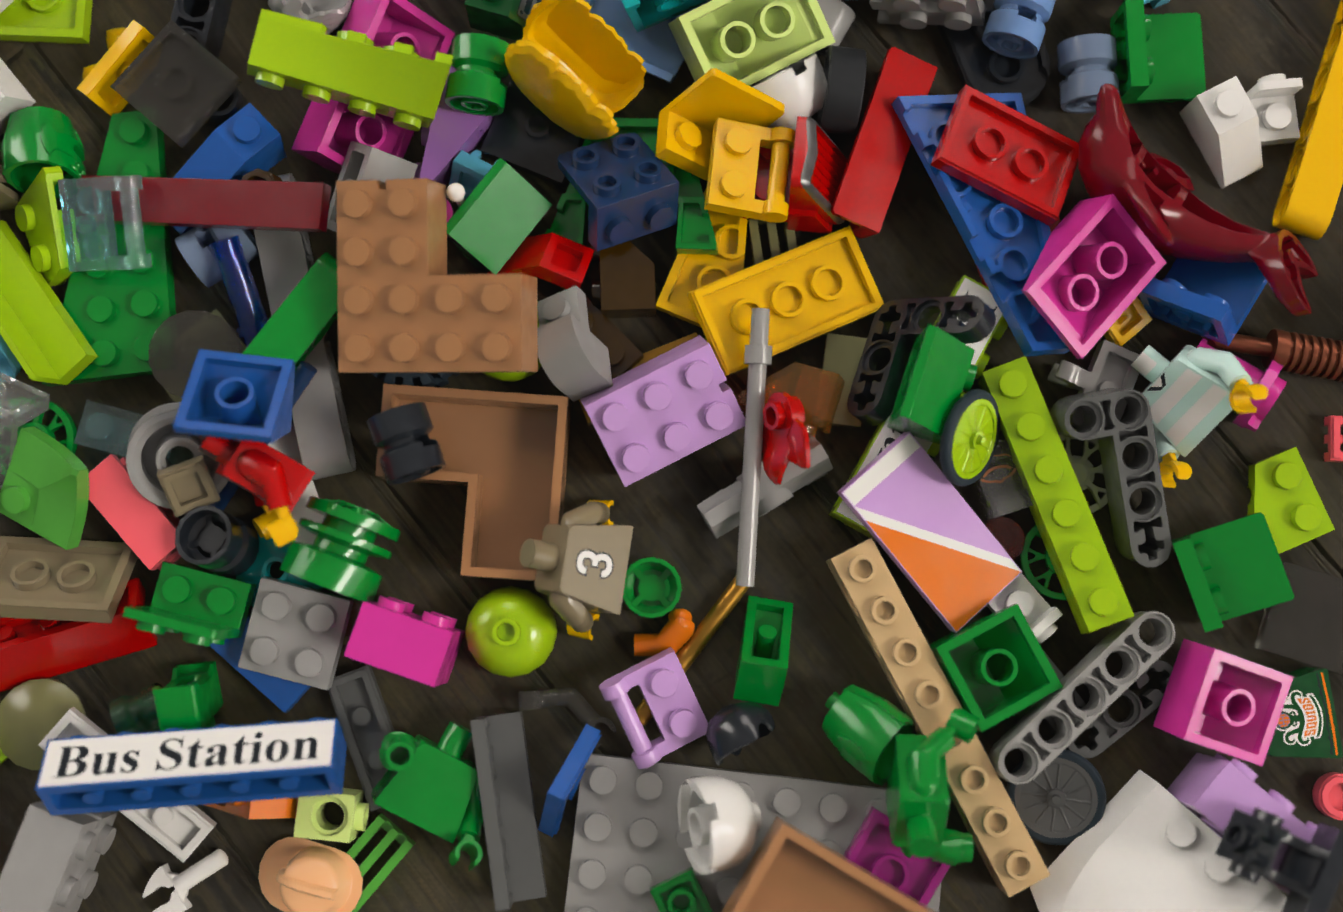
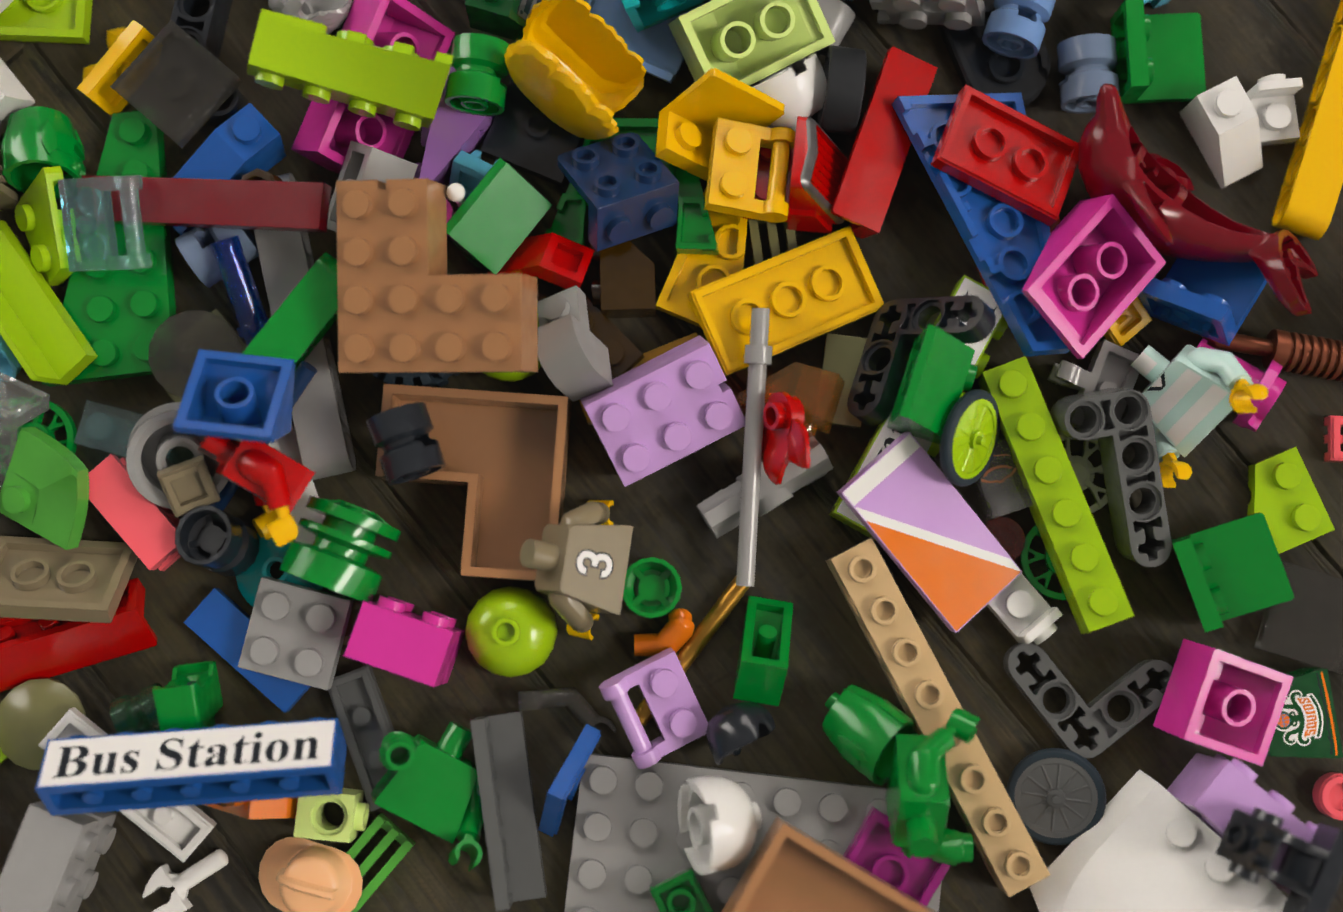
green bracket [123,561,256,646] -> none
green slope [929,604,1063,732] -> none
light grey beam [988,611,1175,785] -> none

